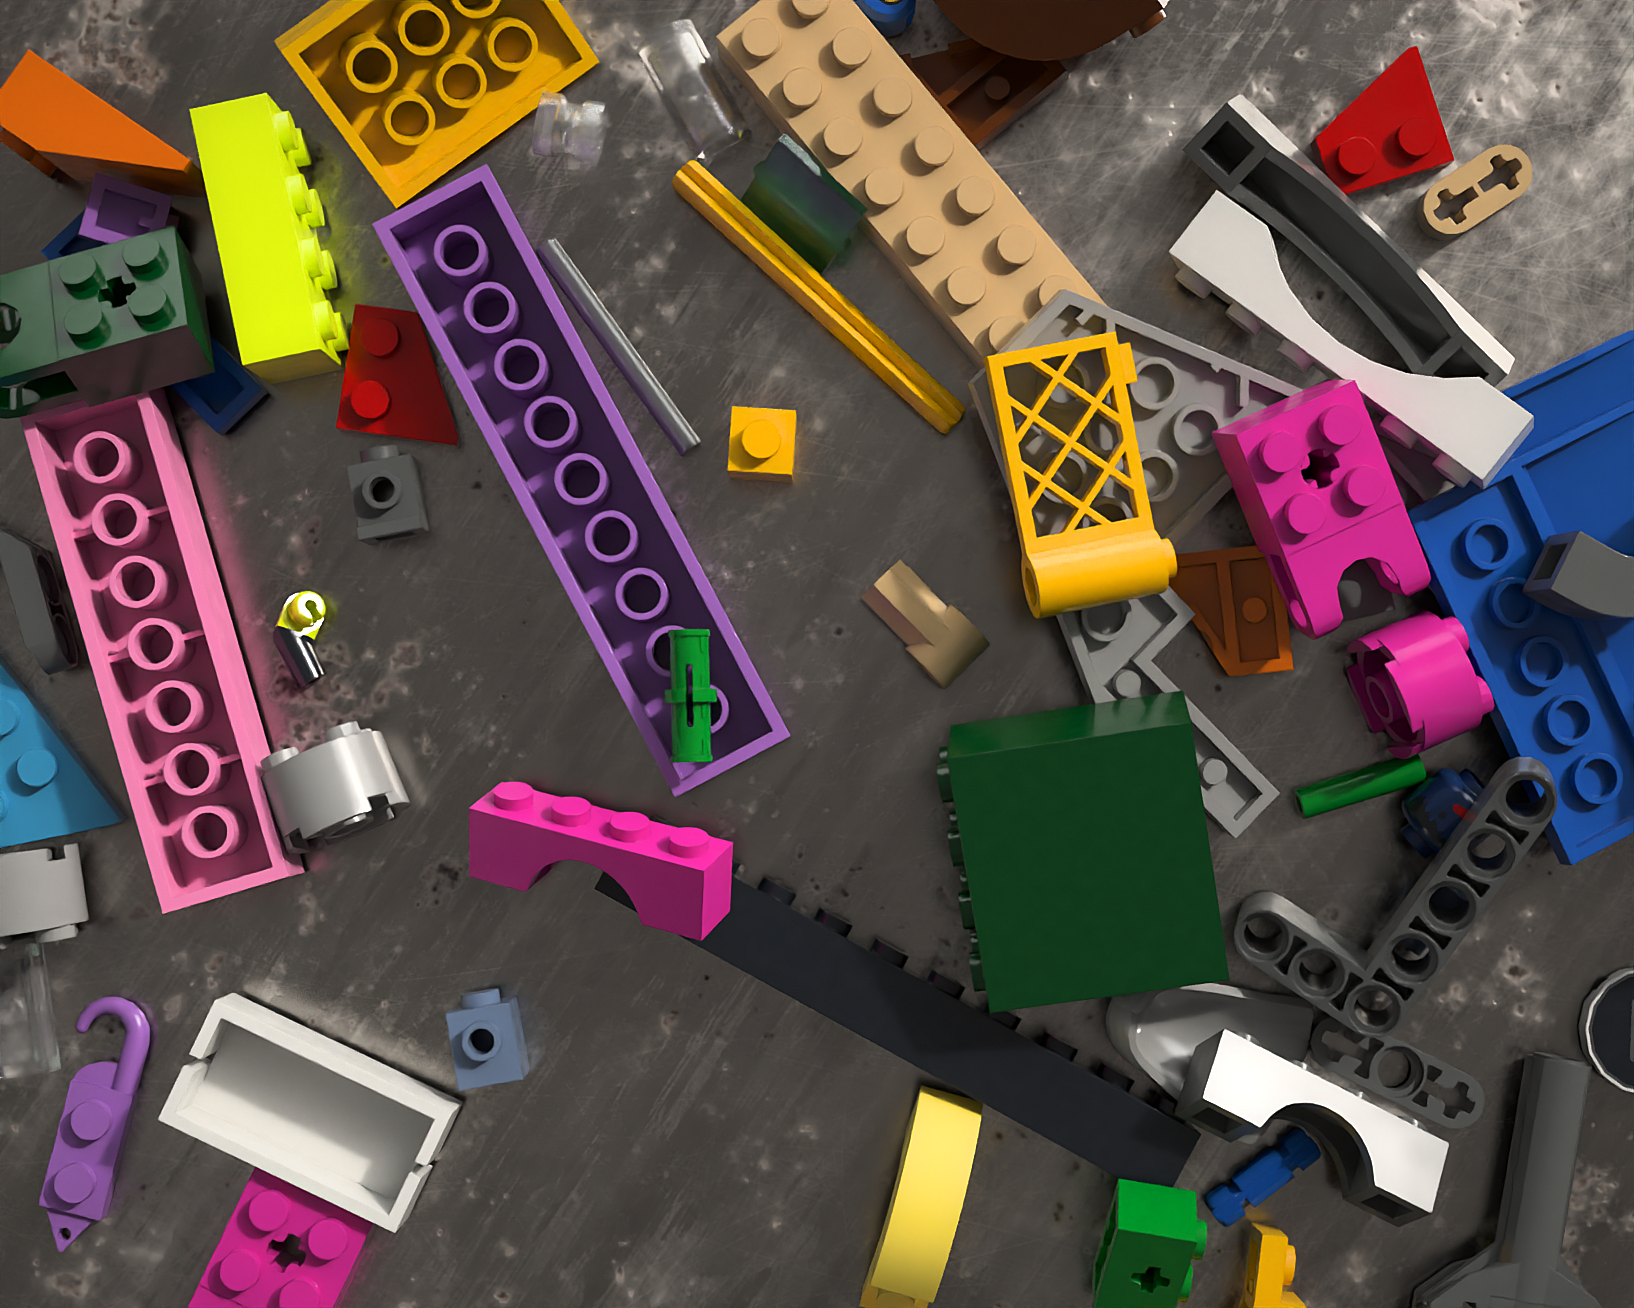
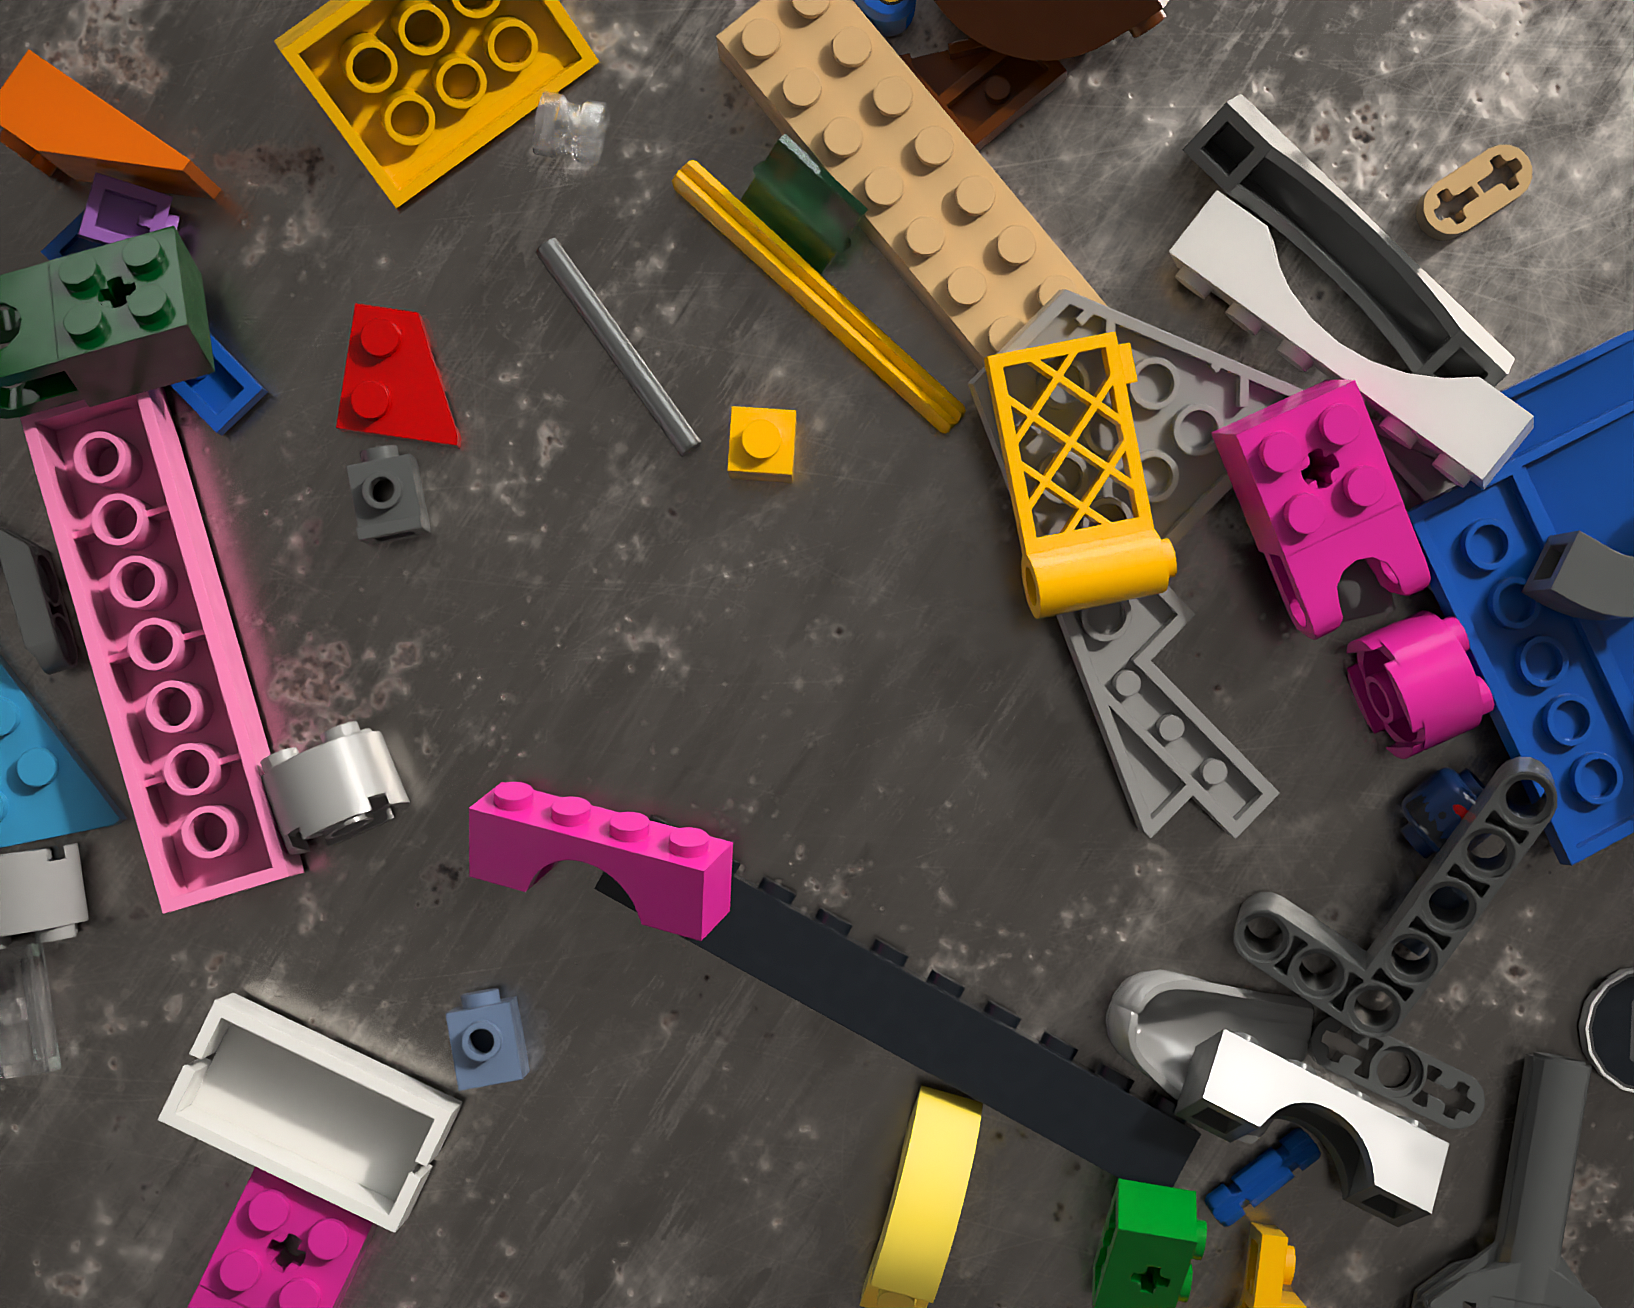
medium lavender plate [38,997,150,1252] -> none
neon yellow brick [189,93,350,385] -> none
arm [273,591,327,688] -> none
medium lavender brick [372,164,791,797] -> none
clear brick [636,19,752,163] -> none
green pin [664,629,717,763] -> none
tan piece [861,560,990,689] -> none
dark green brick [937,690,1230,1013] -> none
orange wing [1169,545,1294,677] -> none
green piece [1294,754,1427,819] -> none
red wing [1310,45,1454,197] -> none

